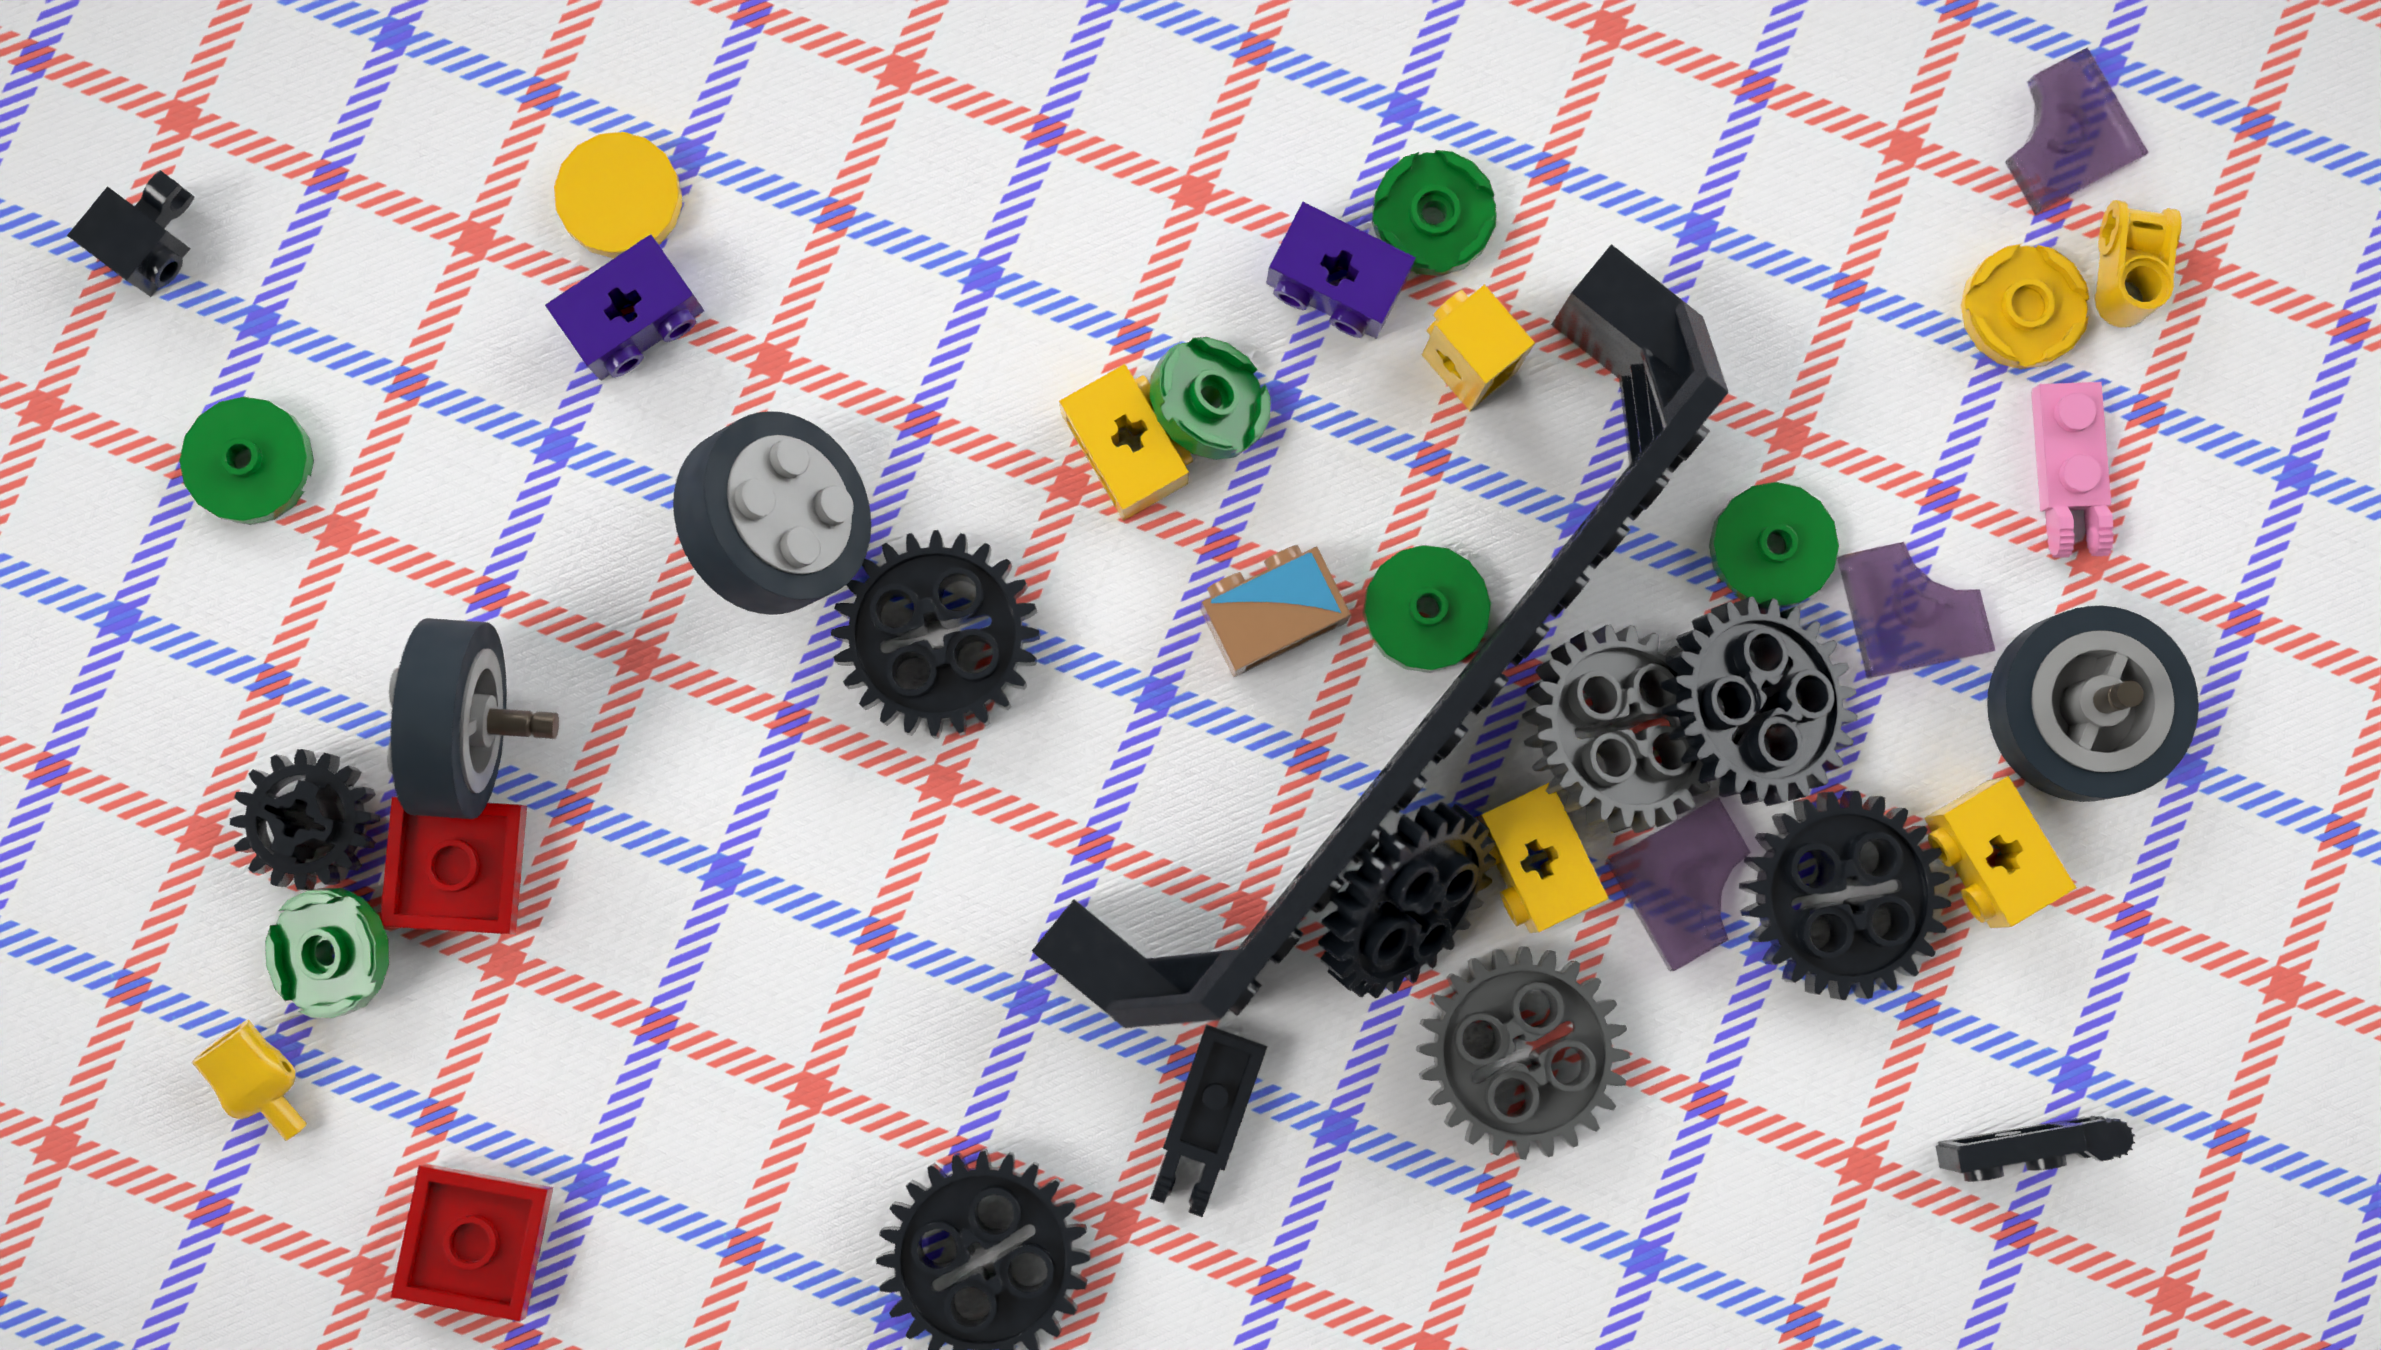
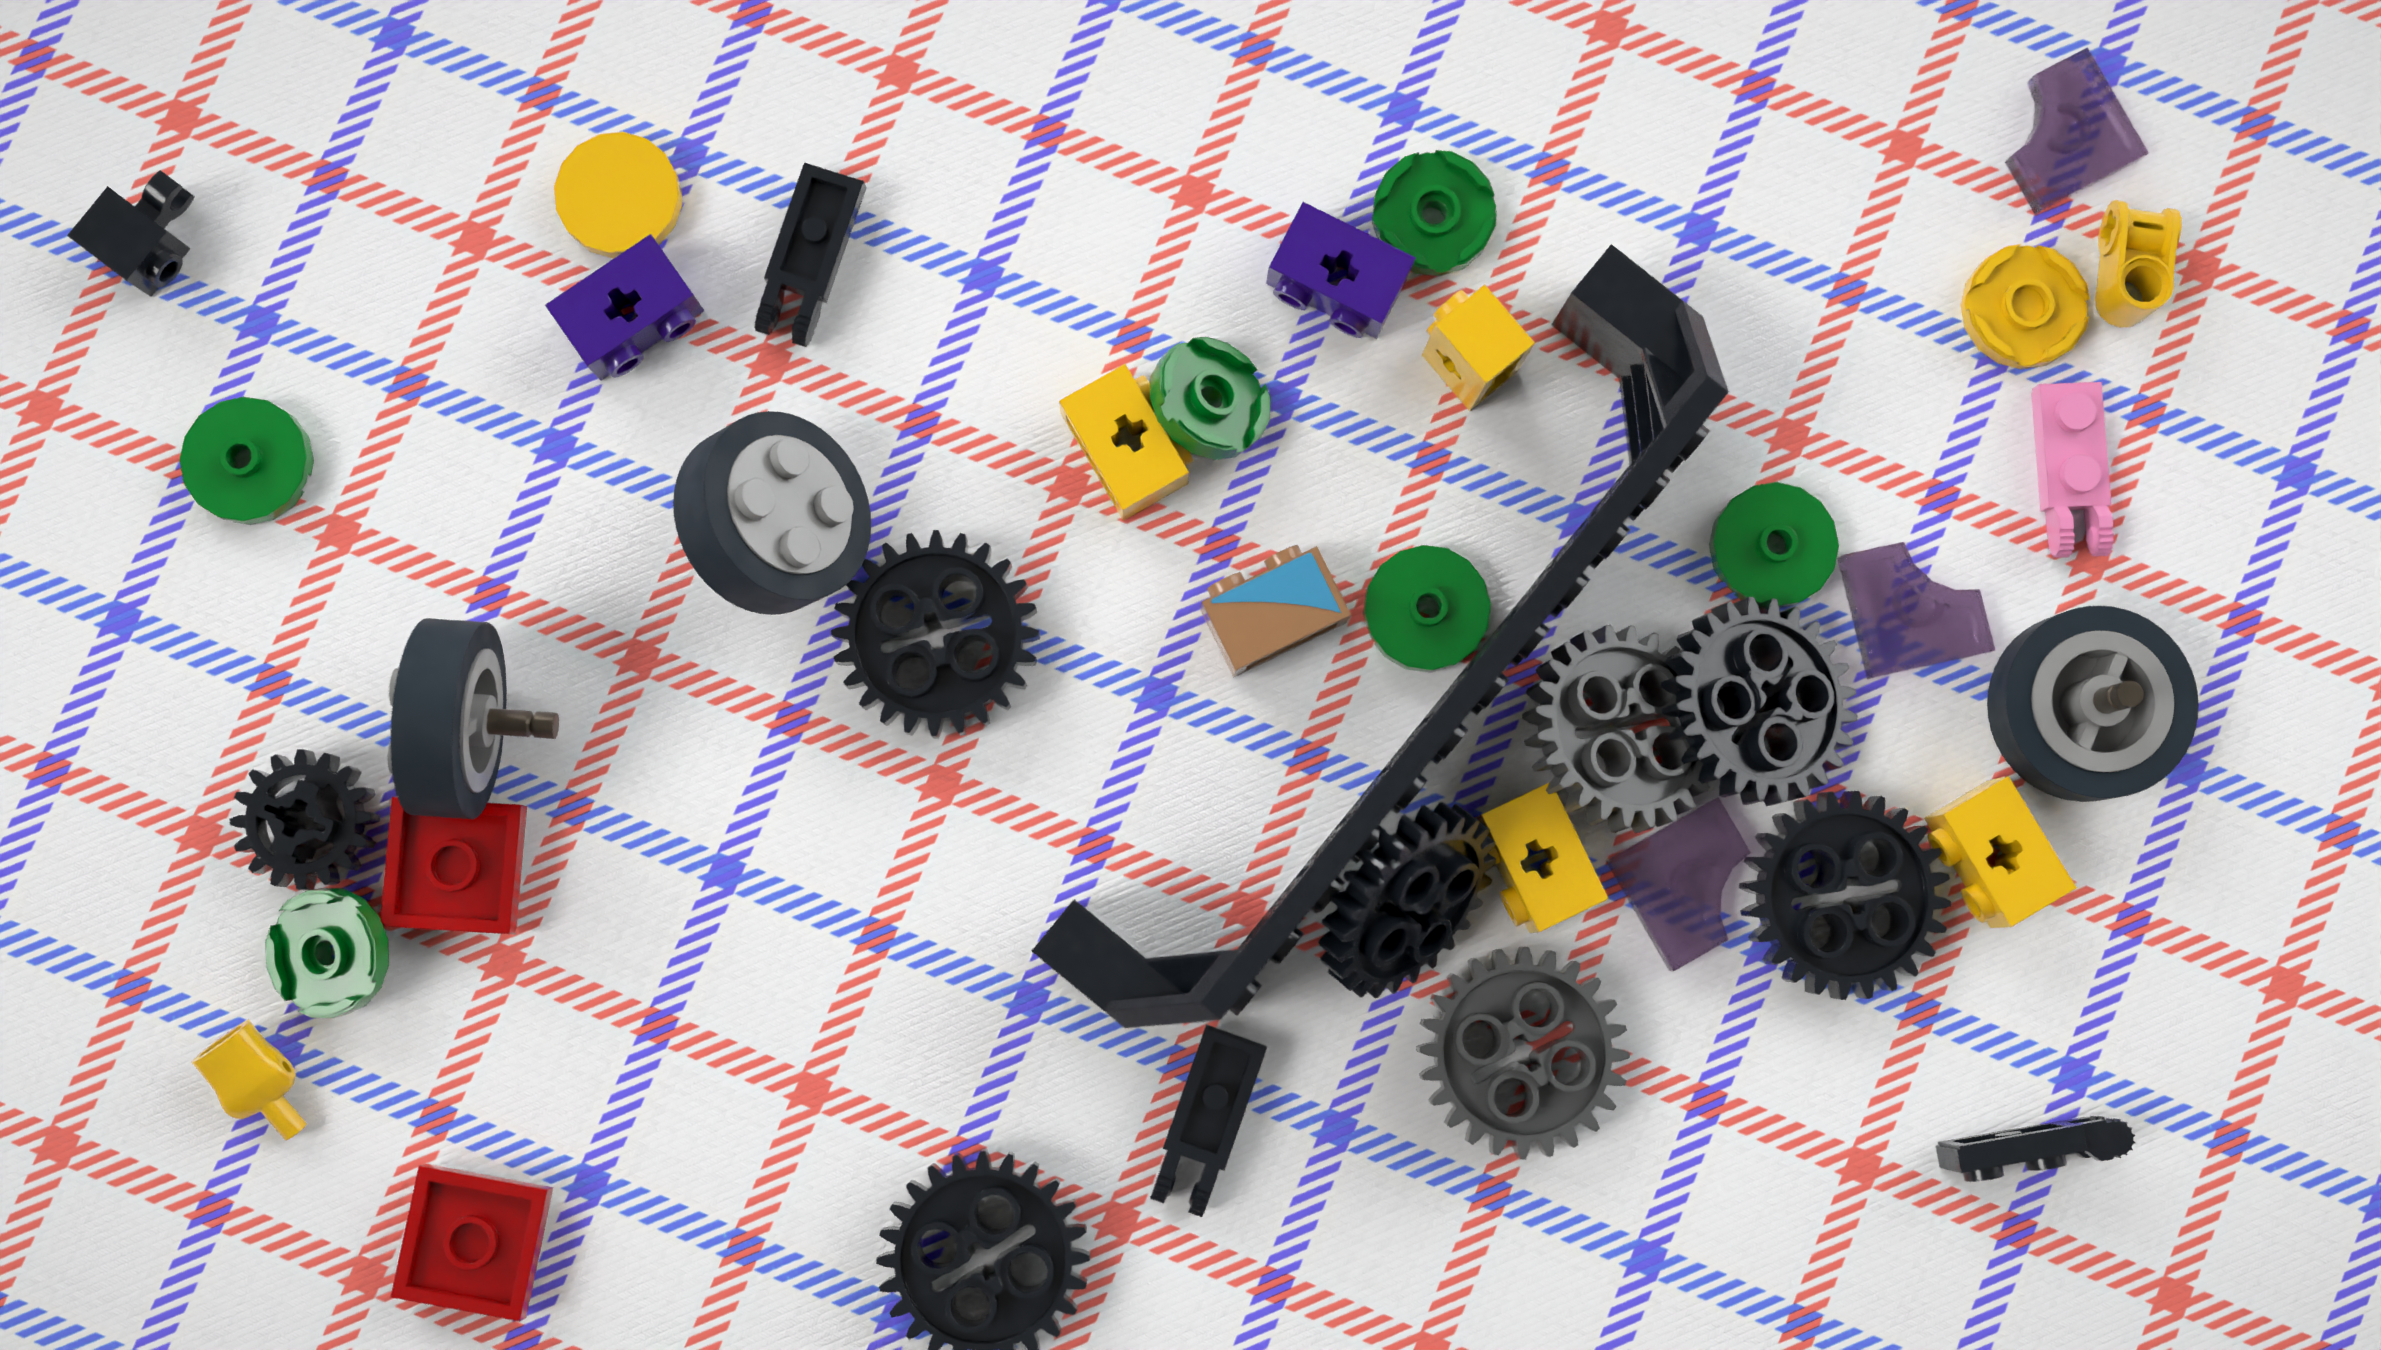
none -> black hinge [754,163,866,347]

